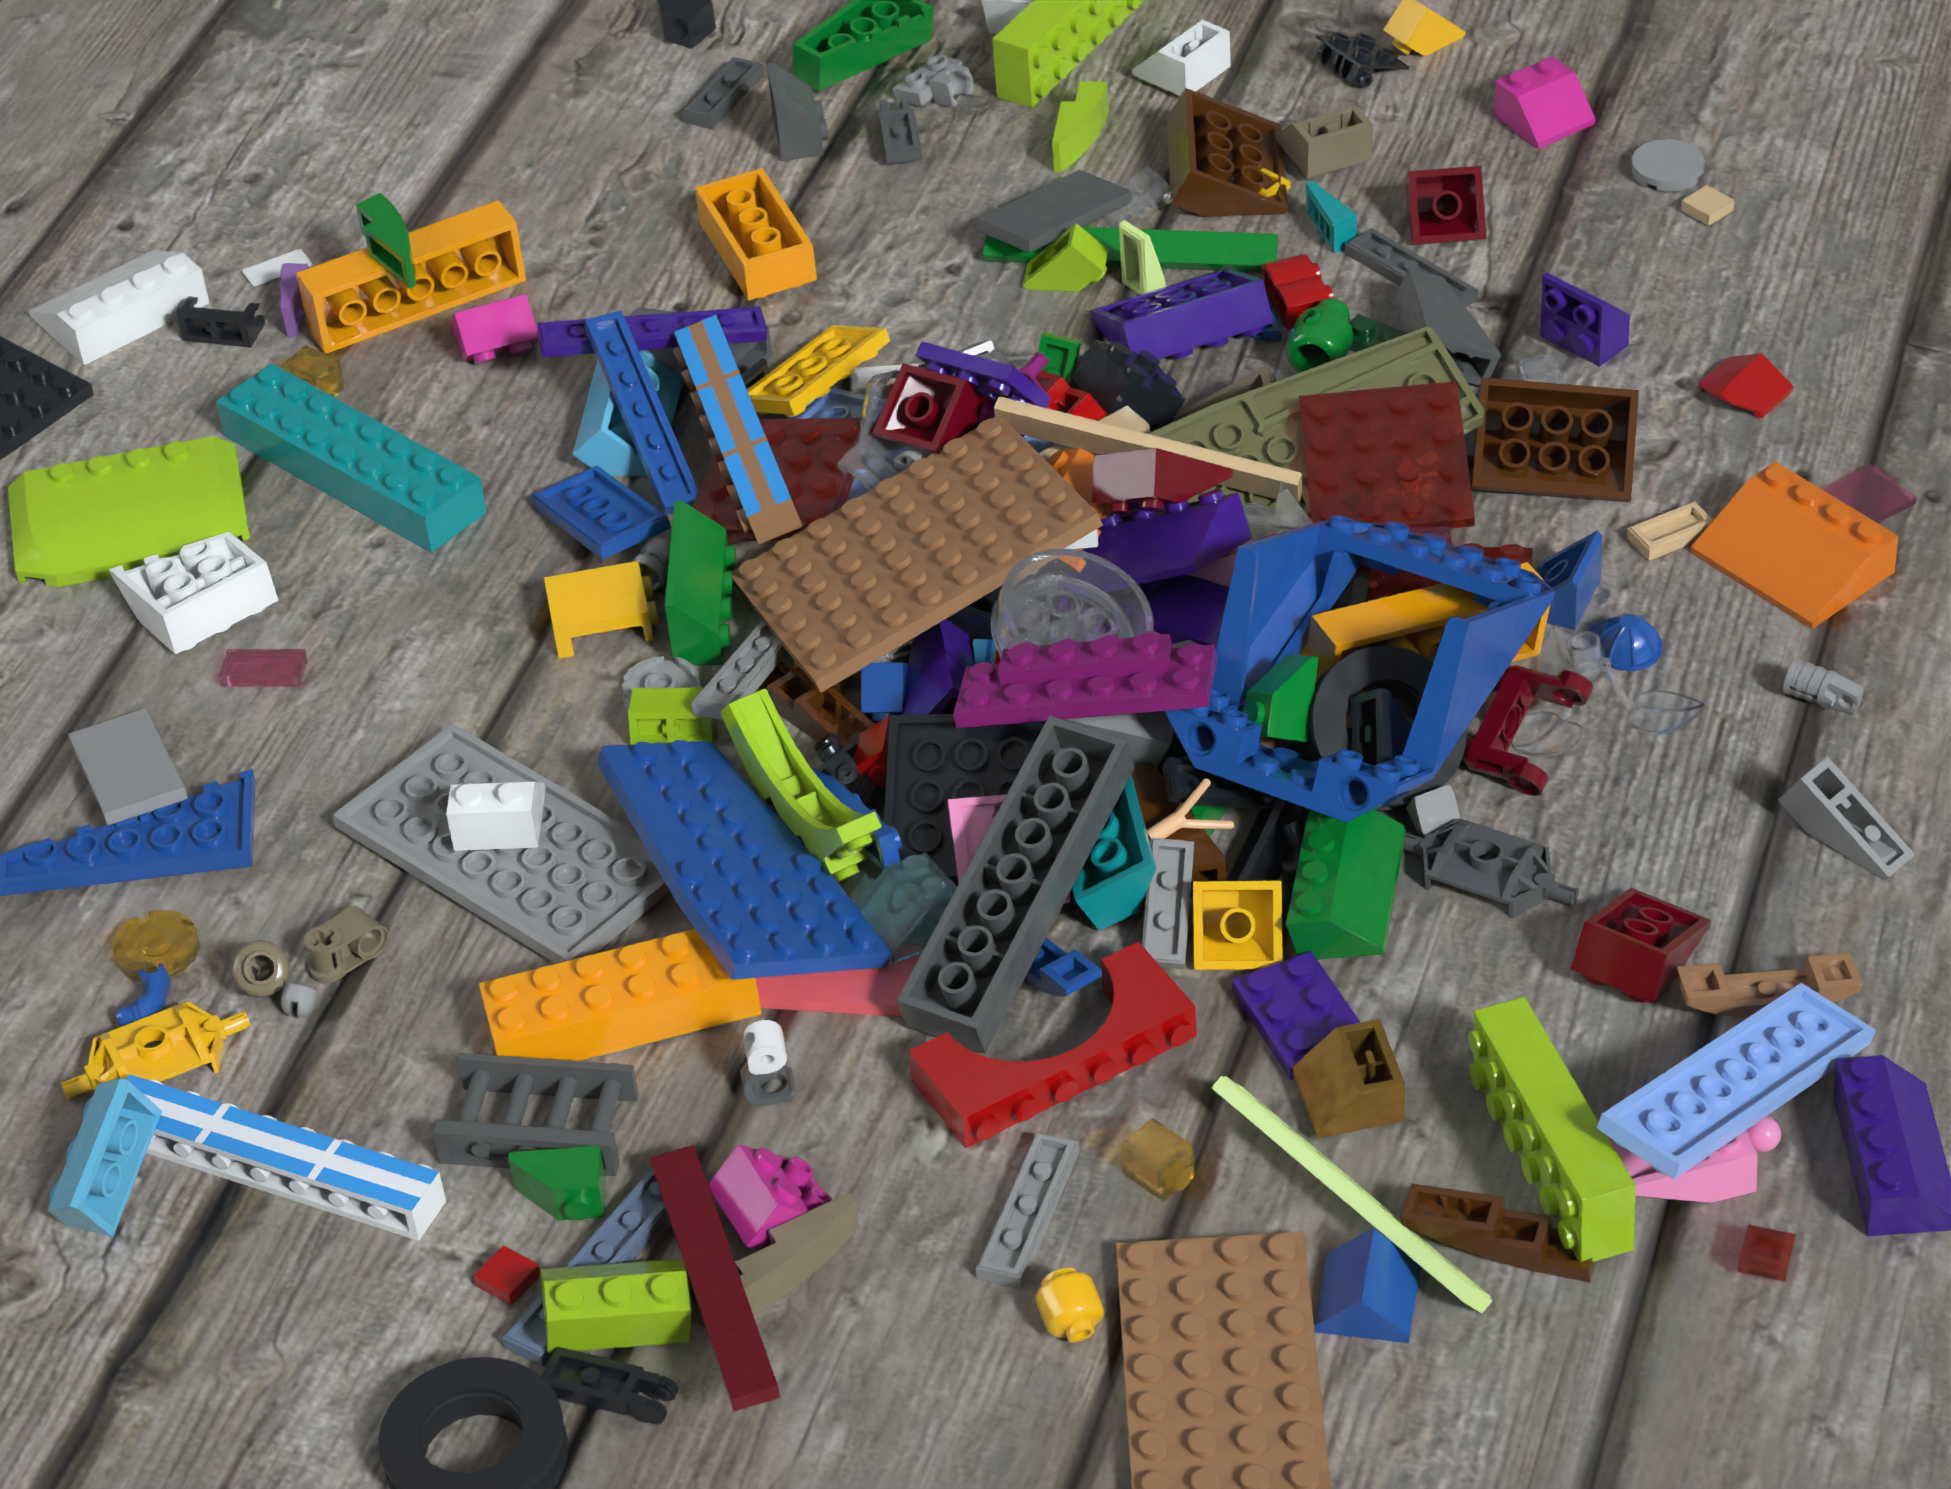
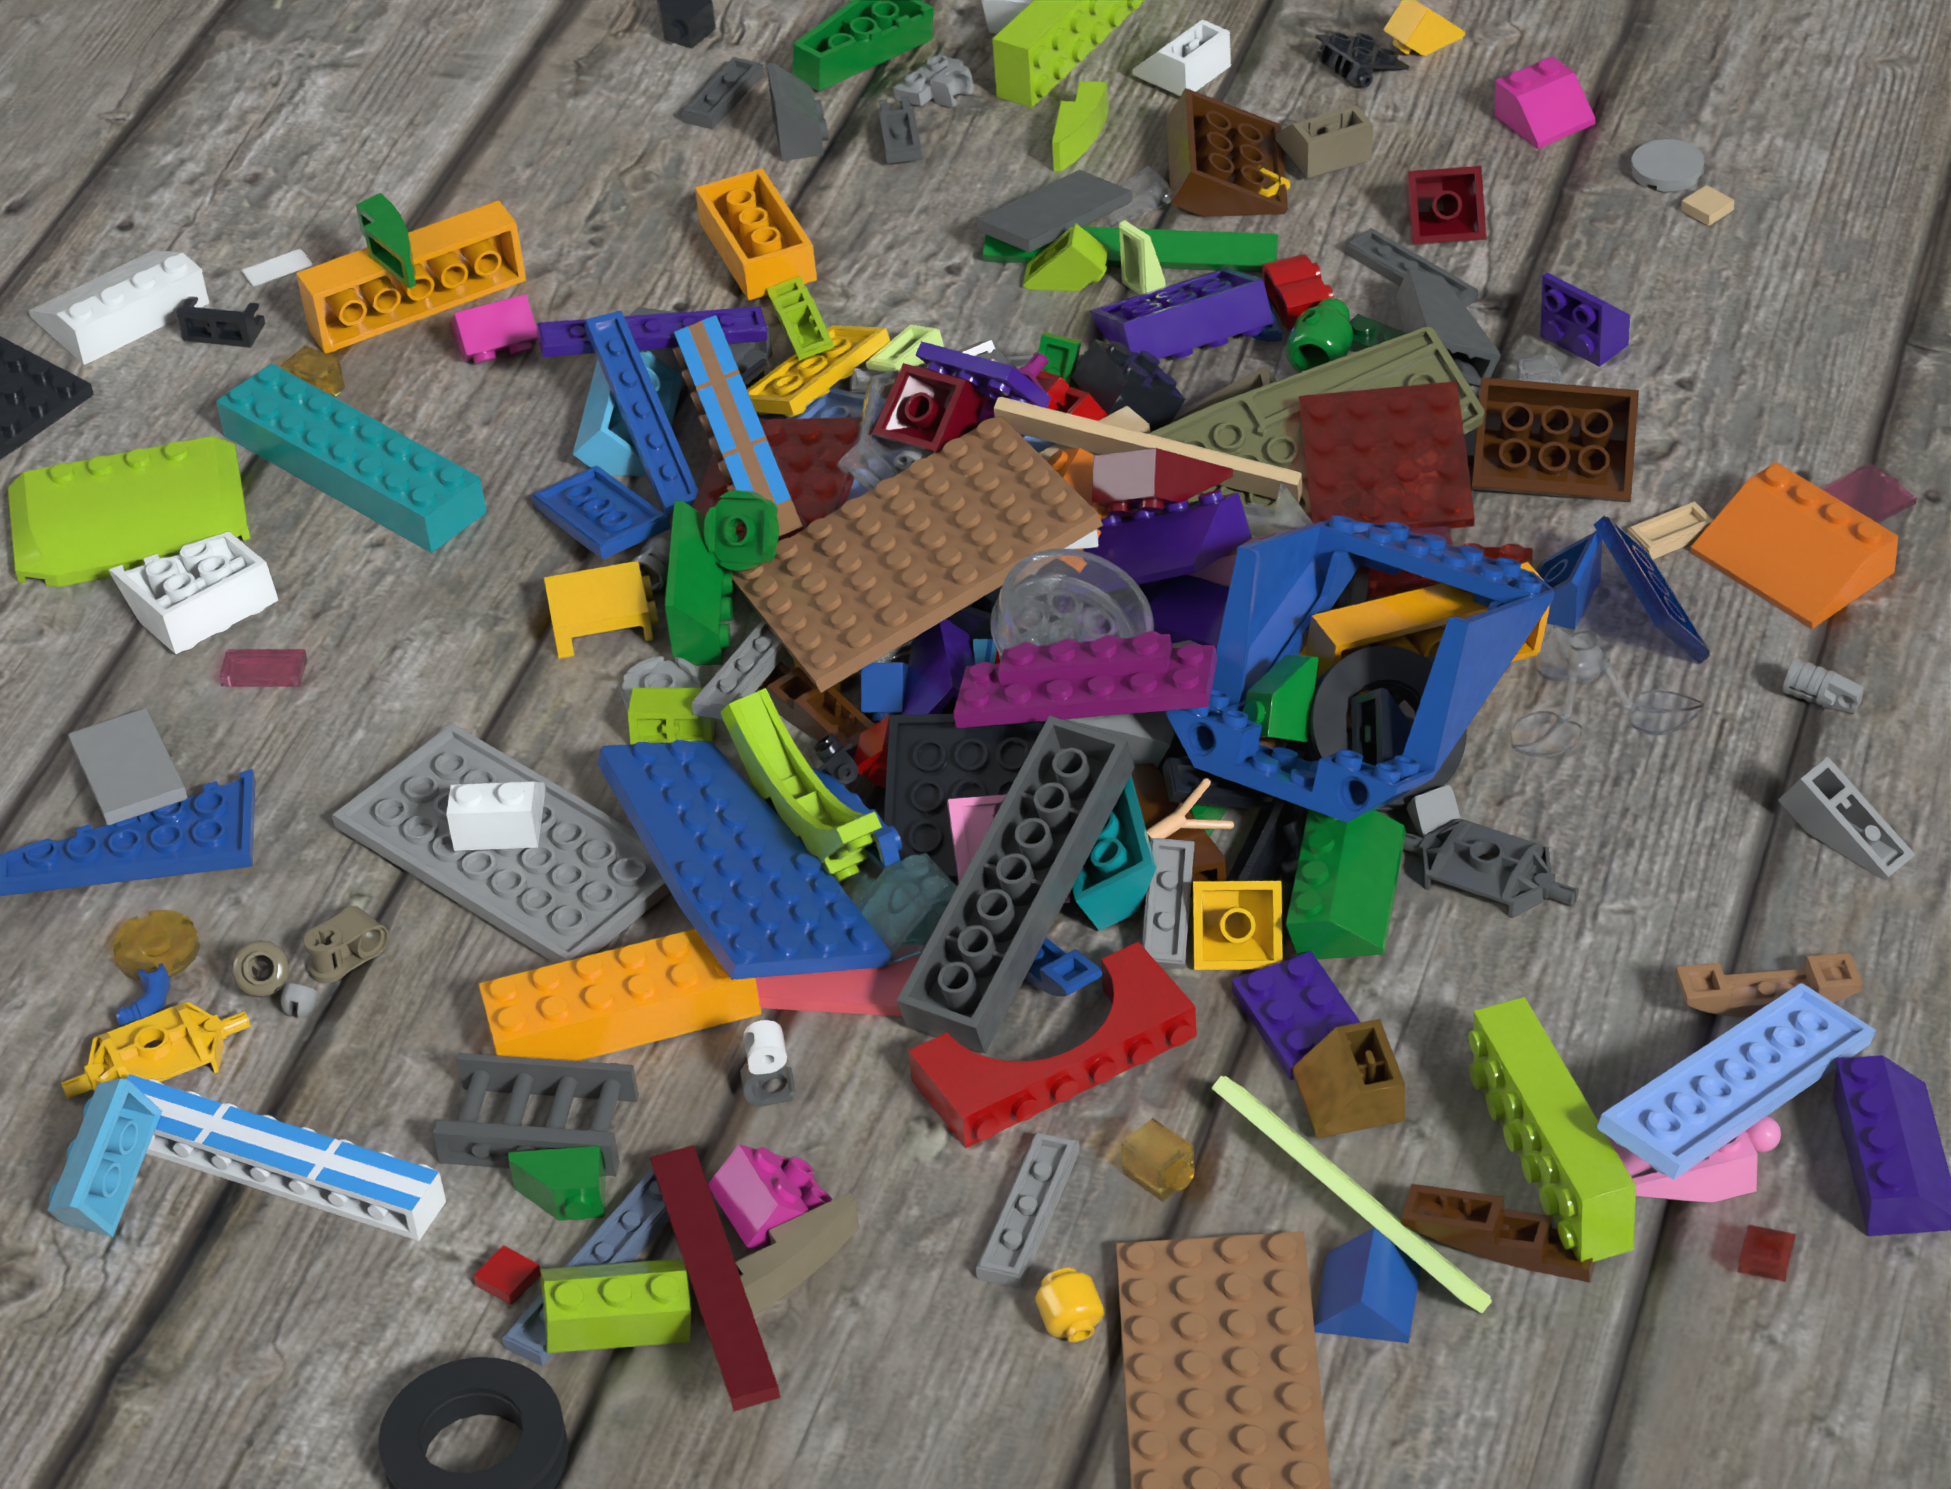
medium lavender slope [281,263,309,337] -> none
black hinge [541,1347,679,1425] -> none
teal slope [1306,180,1357,253] -> none
dark red connector [1461,665,1594,796] -> none
dark red slope [1570,888,1711,1003] -> none
blue piece [1585,612,1663,671] -> none
red slope [1698,353,1793,418] -> none
none -> green plate [704,490,779,571]
none -> lime slope [766,276,834,361]
none -> yellowish green slope [866,324,944,374]
none -> clear blue tile [1593,516,1711,664]

